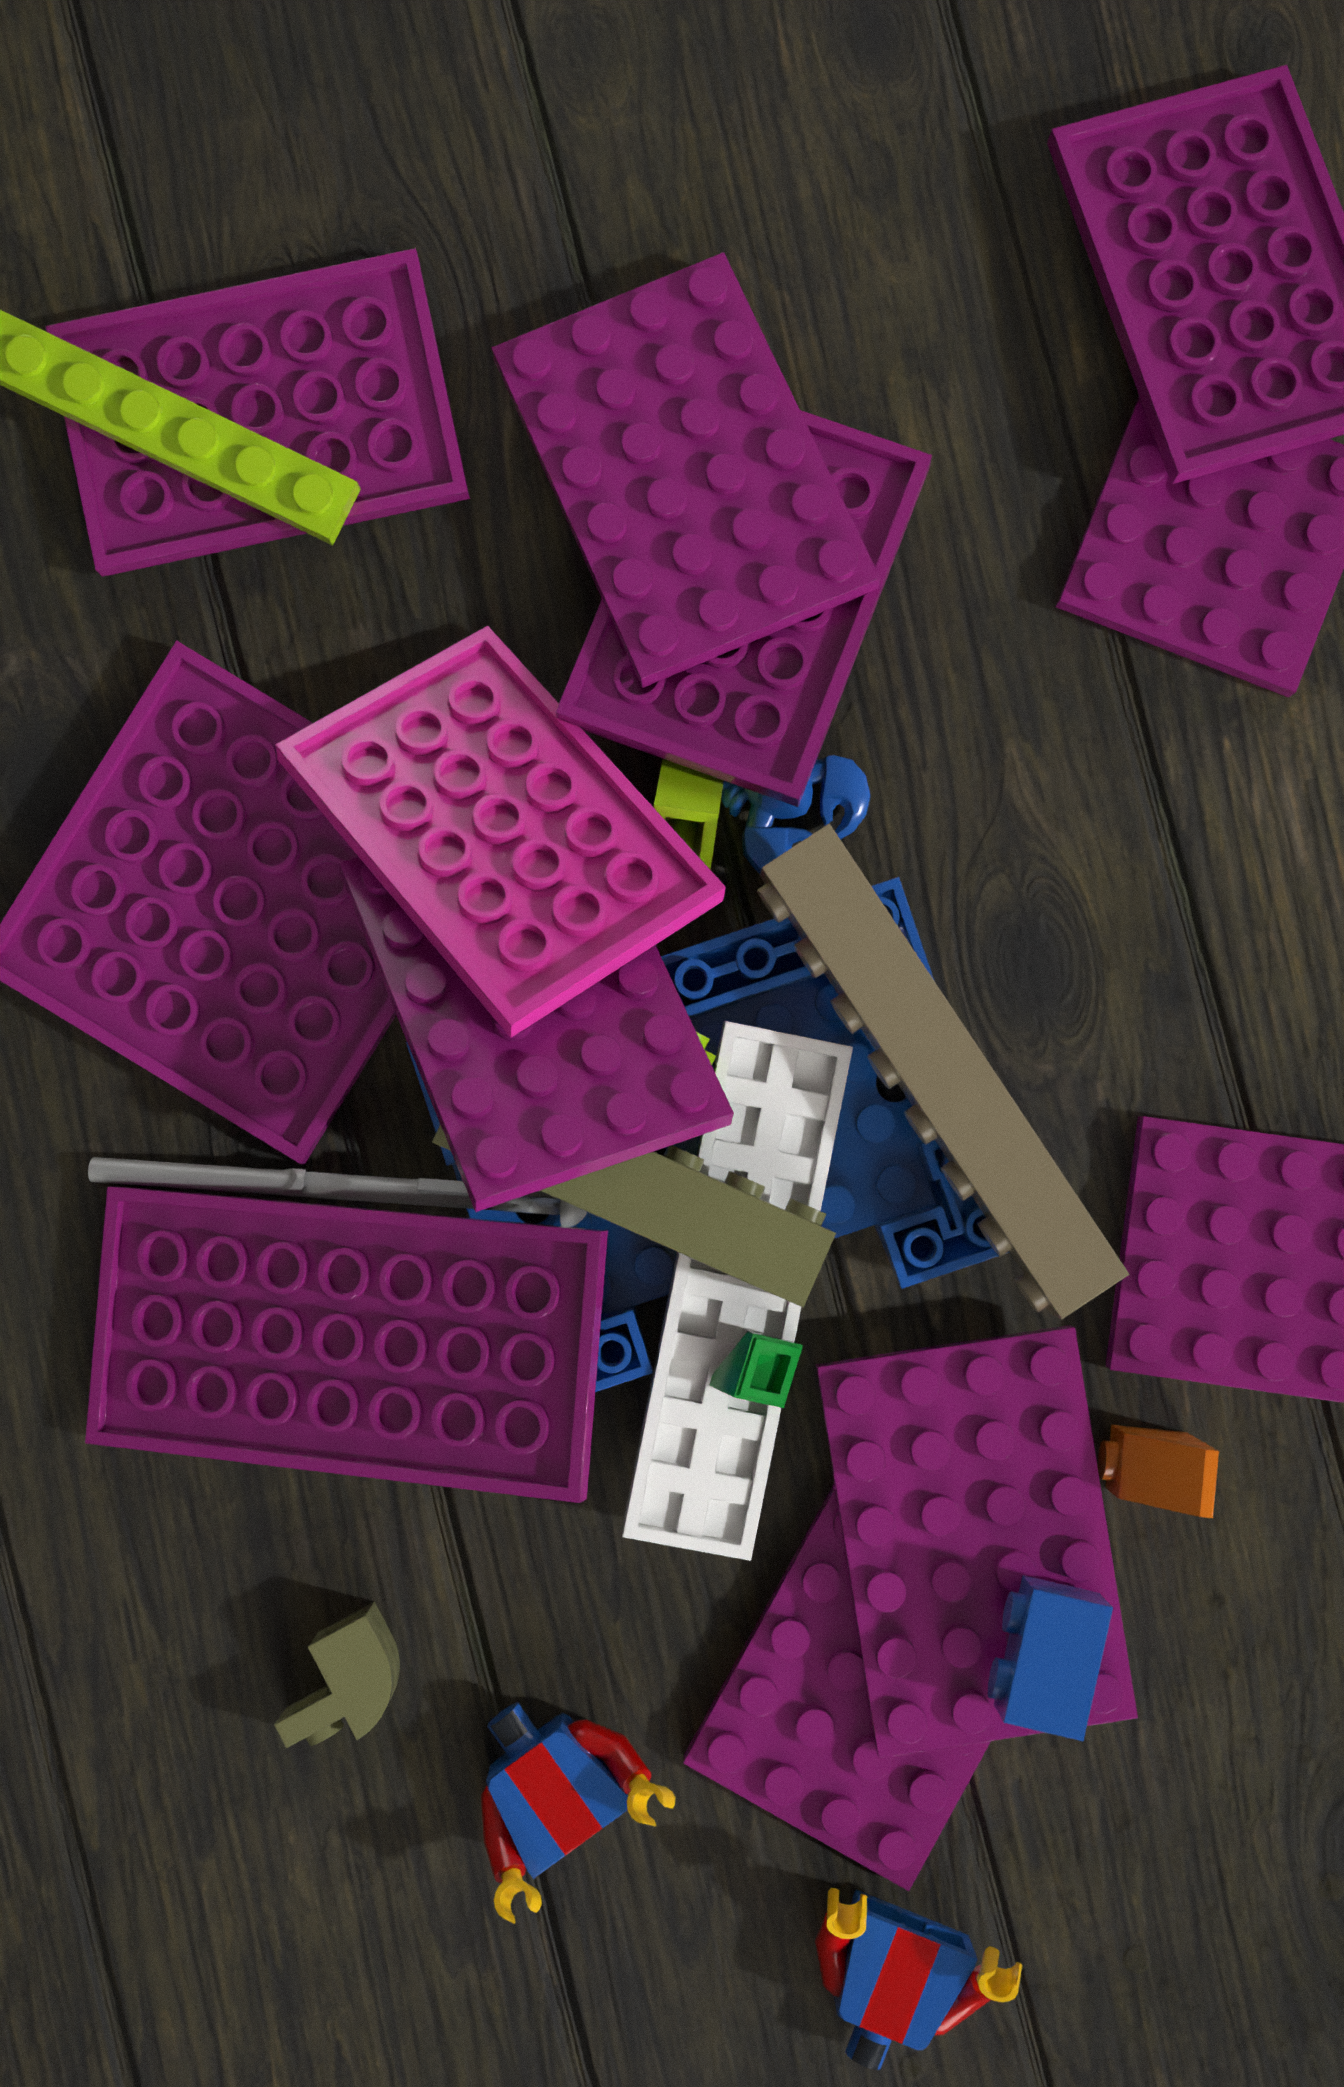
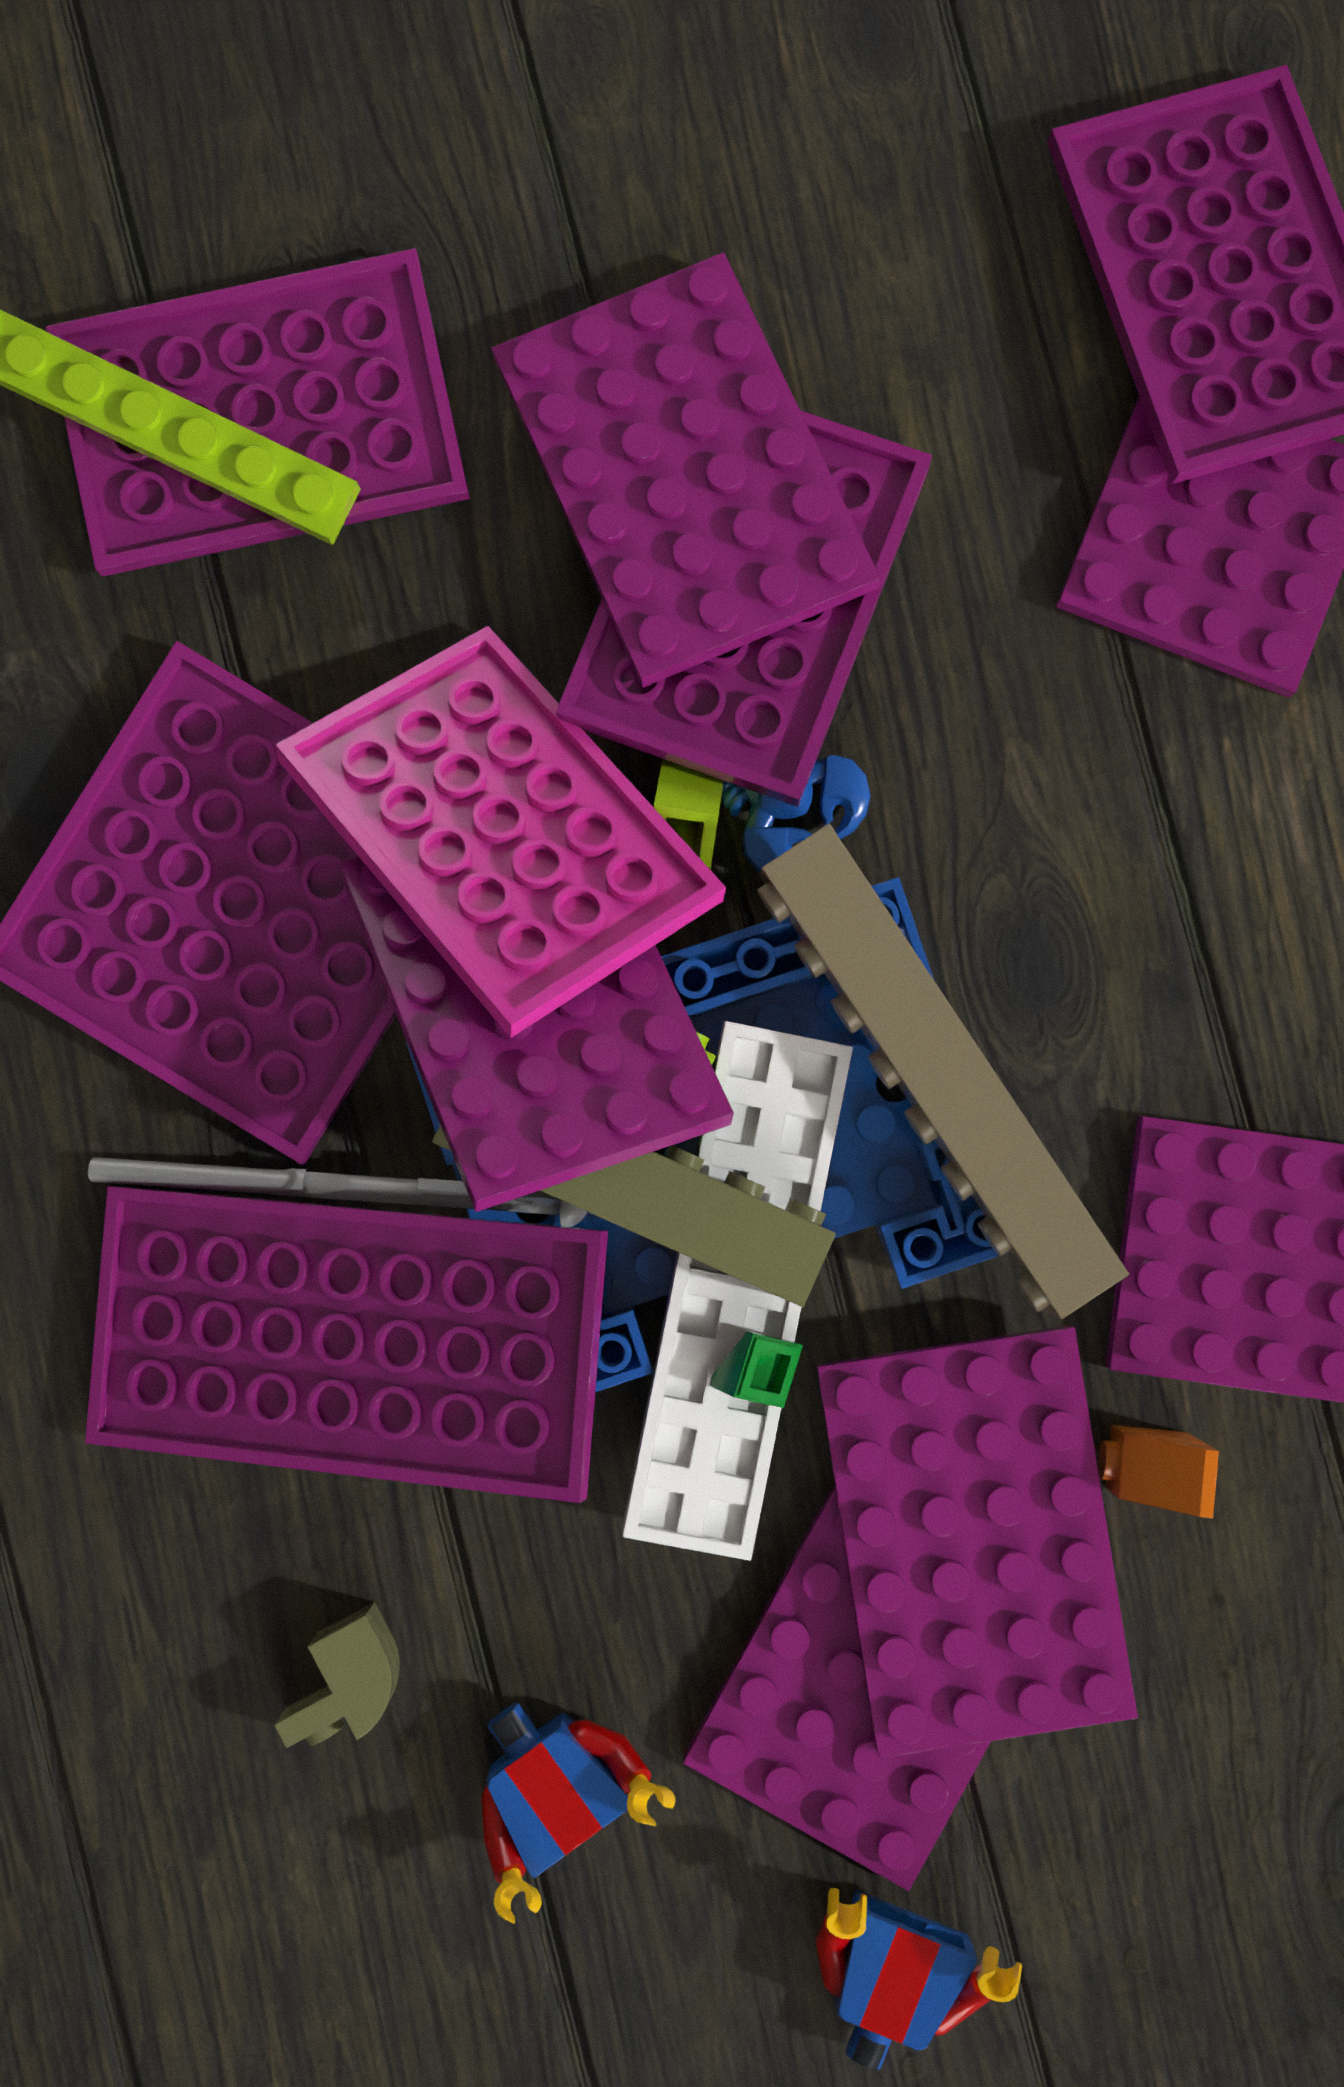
blue brick [988,1575,1113,1741] -> none

